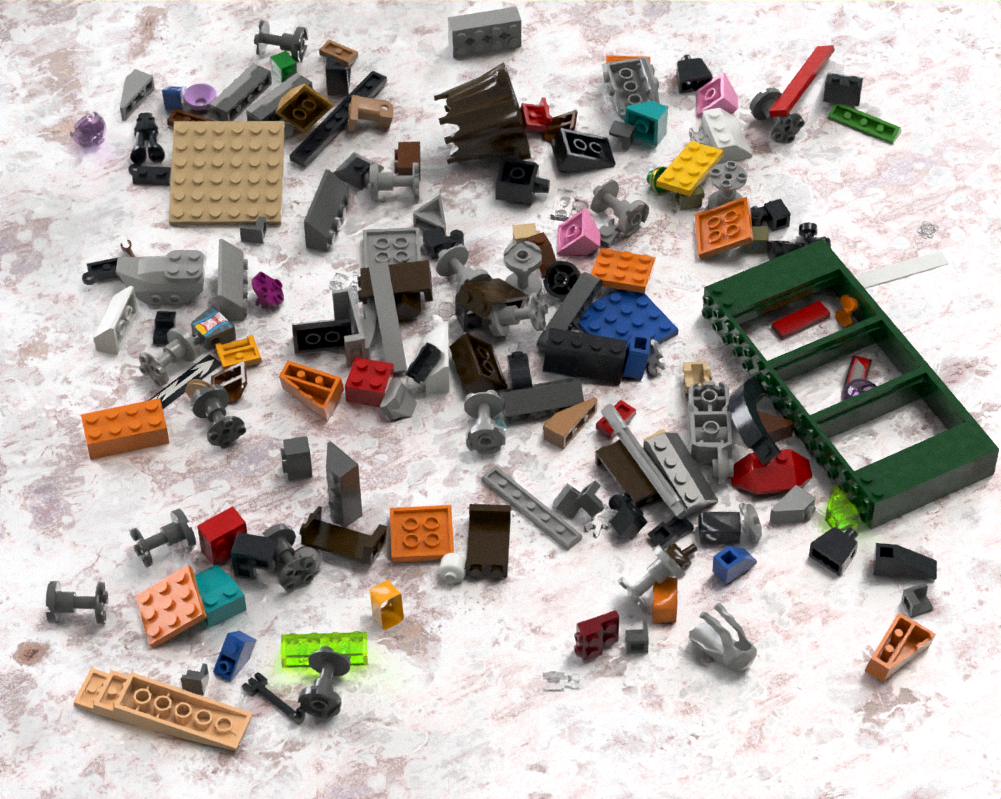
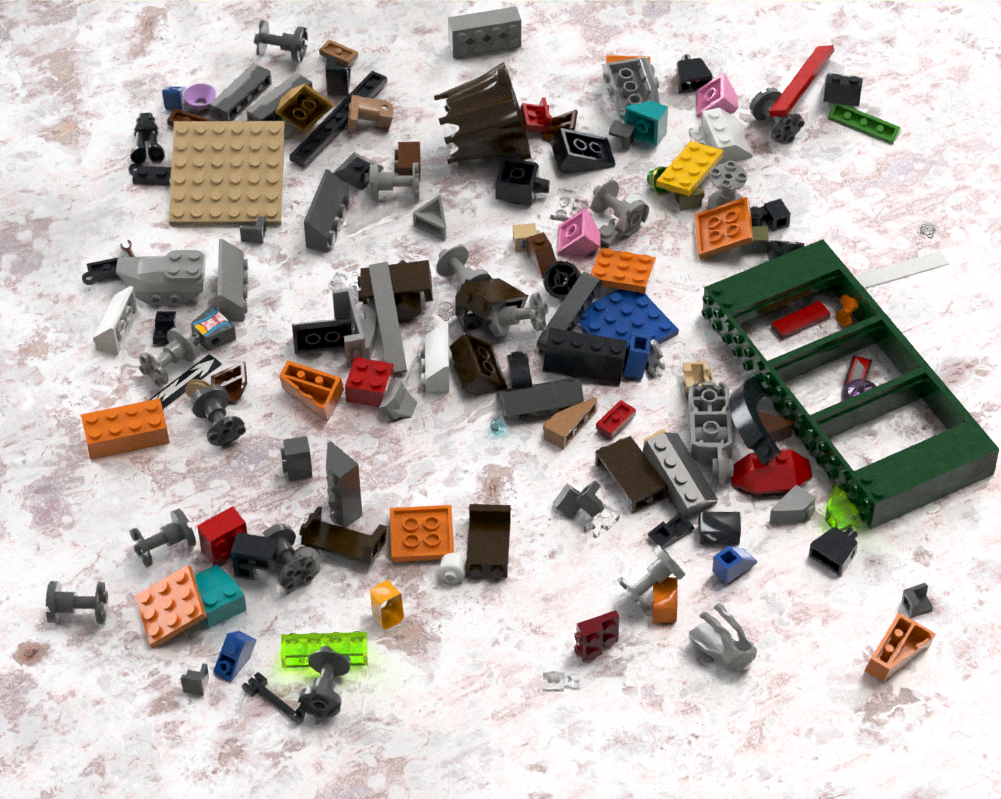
clear purple cylinder [70,111,107,147] -> none
light nougat slope [73,668,253,751] -> none
light grey slope [120,69,155,121] -> none
light orange plate [215,335,262,370] -> none
magenta plate [252,272,284,309] -> none
green brick [271,51,297,82] -> none
light grey plate [363,227,421,268] -> none
black hinge [405,342,442,384] -> none
black brick [423,227,464,260] -> none
light grey piece [464,390,506,455] -> none
light grey tile [481,466,582,551] -> none
light grey piece [504,241,542,302] -> none
light grey piece [601,404,688,519] -> none
black brick [609,492,647,540] -> none
dark grey panel [625,620,649,653] -> none
dark brown piece [666,543,698,570] -> none
light grey piece [739,503,762,543] -> none
black arm [799,222,831,248] -> none
black slope [873,543,937,580] -> none

